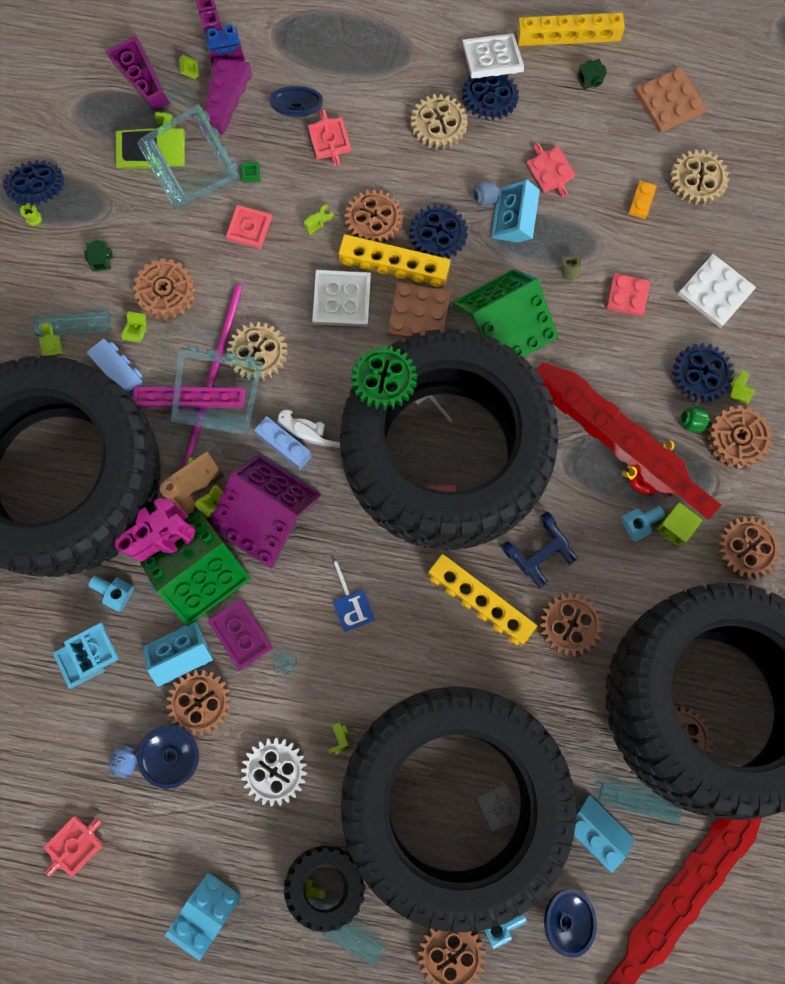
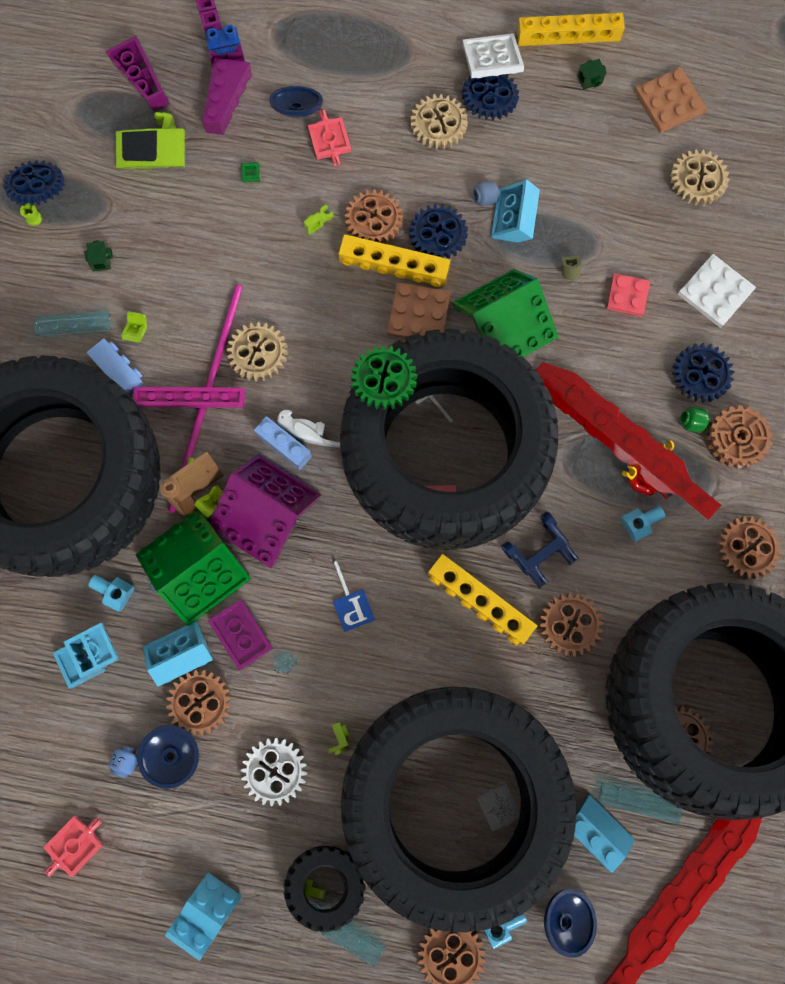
lime plate [39,323,63,356] -> none
dark pink connector [115,498,196,562] -> none
nougat piece [133,258,196,321] -> none
clear light blue windscreen [137,104,240,209] -> none
clear light blue windscreen [171,345,263,435] -> none
lime plate [179,55,199,79] -> none
coral plate [226,205,272,249] -> none
white plate [312,270,371,327] -> none
coral plate [526,143,575,197] -> none
light orange plate [628,180,657,219] -> none
lime head [655,502,703,547] -> none
lime bracket [730,370,756,404] -> none

